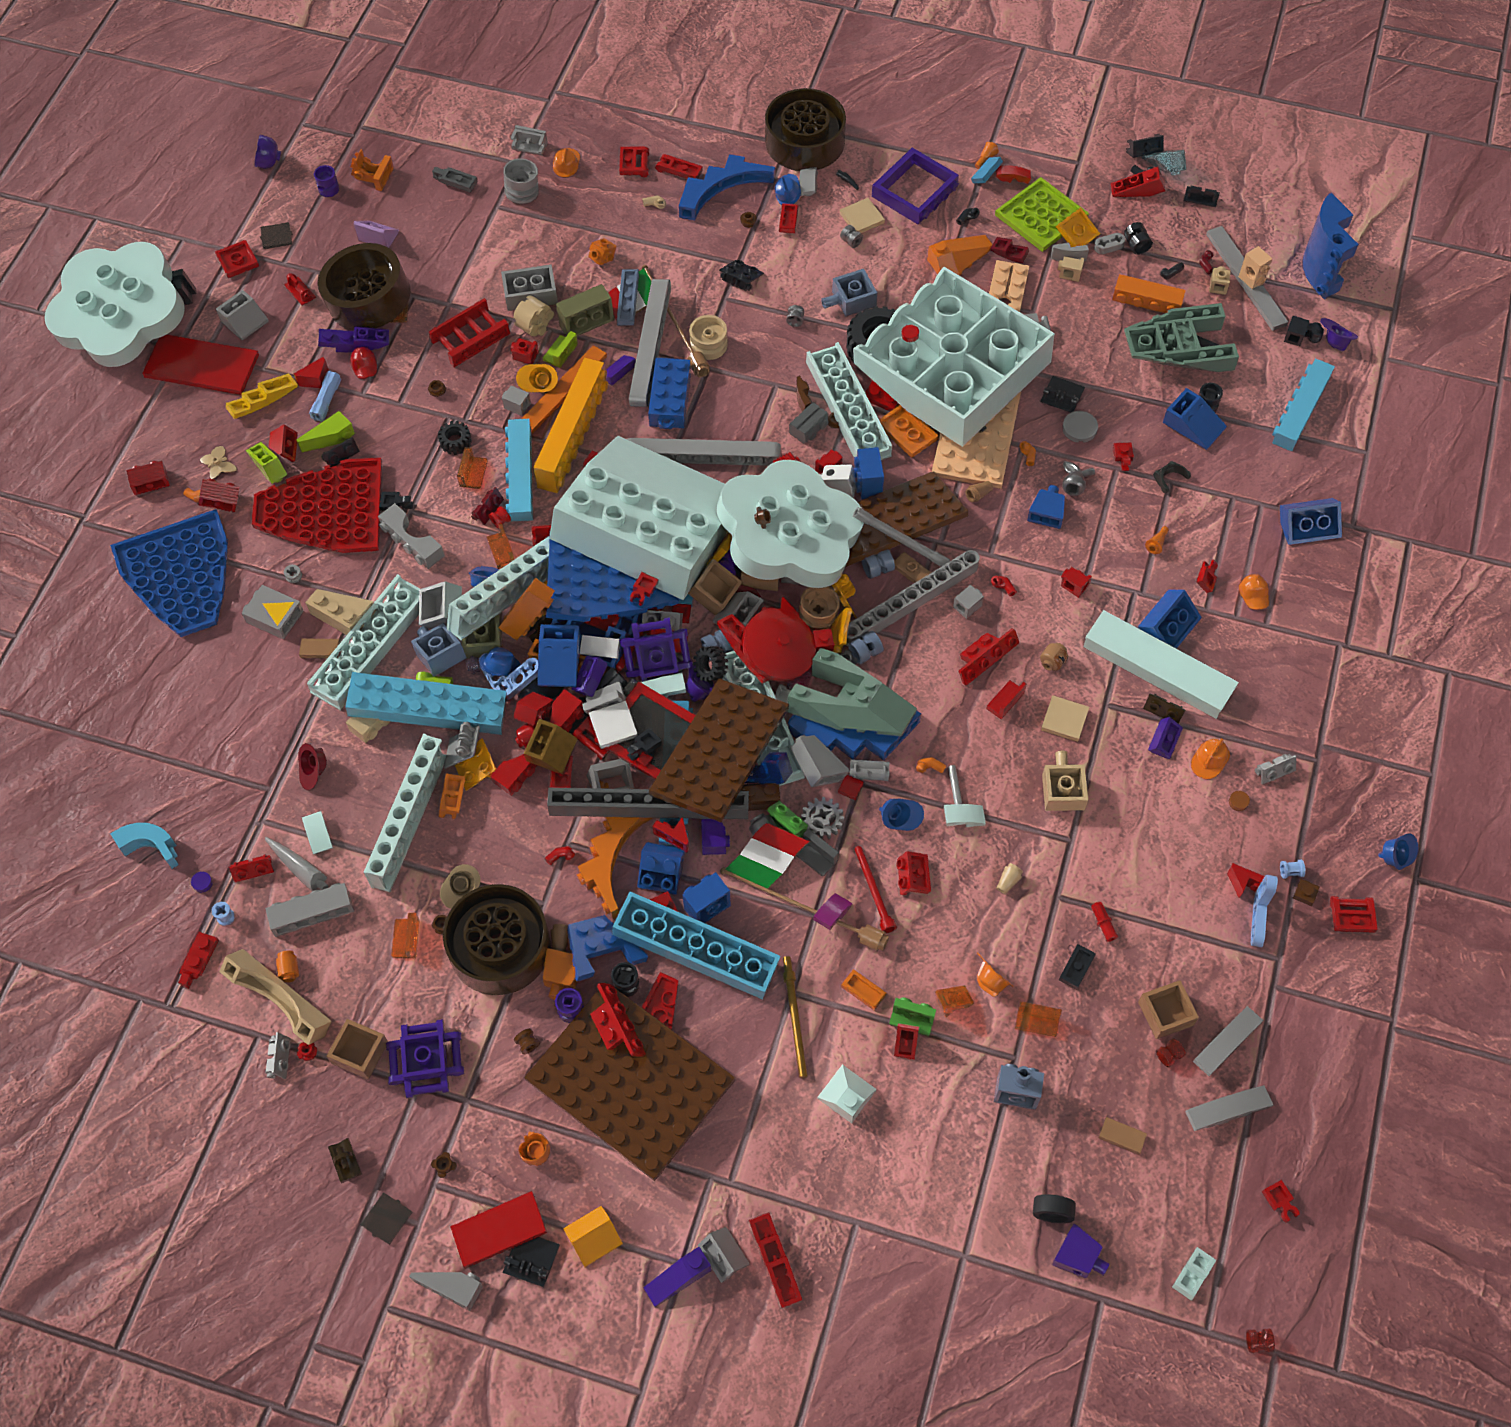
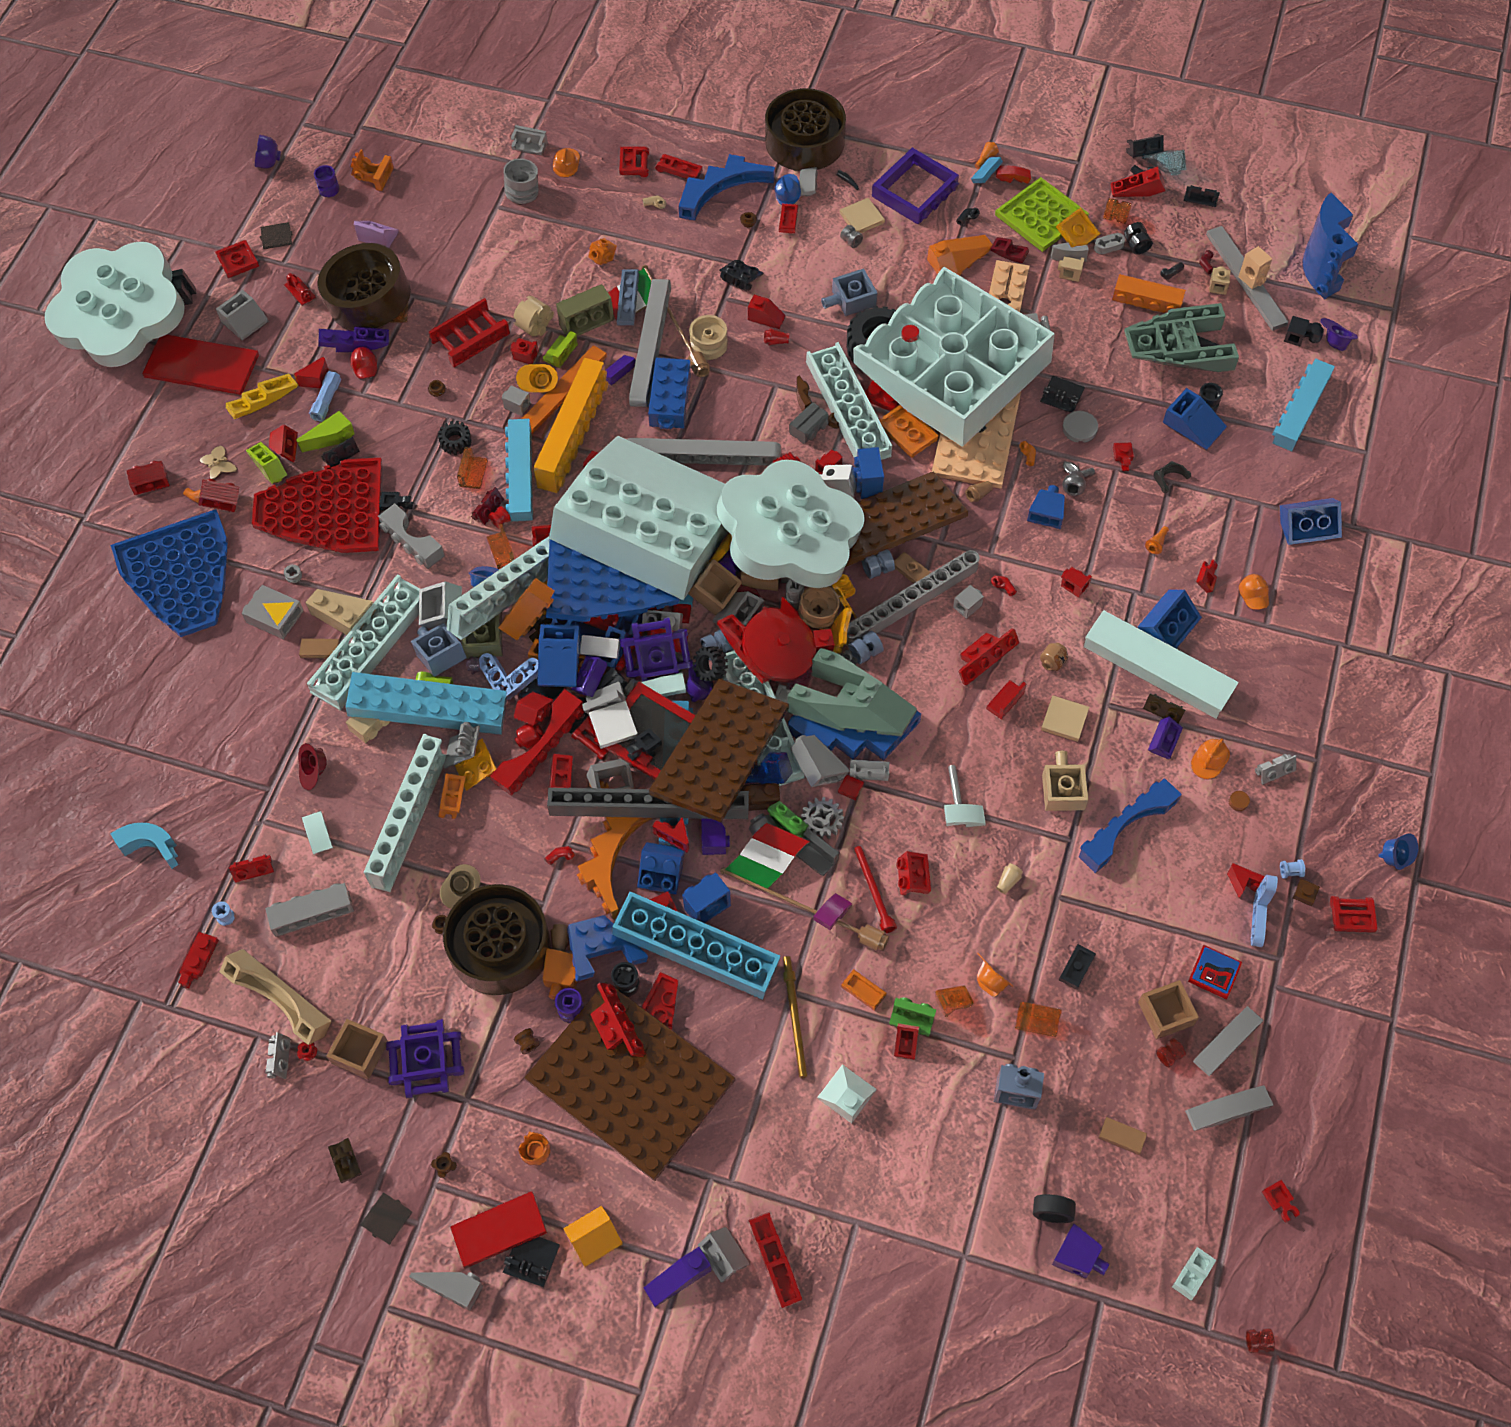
dark purple tile [191,872,213,893] -> none
light grey piece [265,837,328,891] -> none
orange brick [276,950,299,983] -> none
clear orange panel [391,913,420,959] -> none
dark grey hinge [432,167,478,193] -> none
blue piece [480,647,521,676] -> none
light grey brick [501,264,558,311] -> none
pearl gold slope [524,719,577,774] -> none
red plate [630,572,659,606] -> none
reddish brown plate [754,506,771,529] -> none
flat silver wheel [786,305,805,327] -> none
light grey piece [853,507,950,567] -> none
blue piece [879,799,924,831] -> none
orange arm [916,757,946,774] -> none
red axle [1091,902,1118,942] -> none
none -> red slope [748,294,786,330]
none -> red cone [764,328,789,346]
none -> light grey piece [786,579,804,610]
none -> blue arch [1079,778,1182,874]
none -> clear orange wheel [1103,198,1132,224]
none -> slope [1188,945,1242,1000]

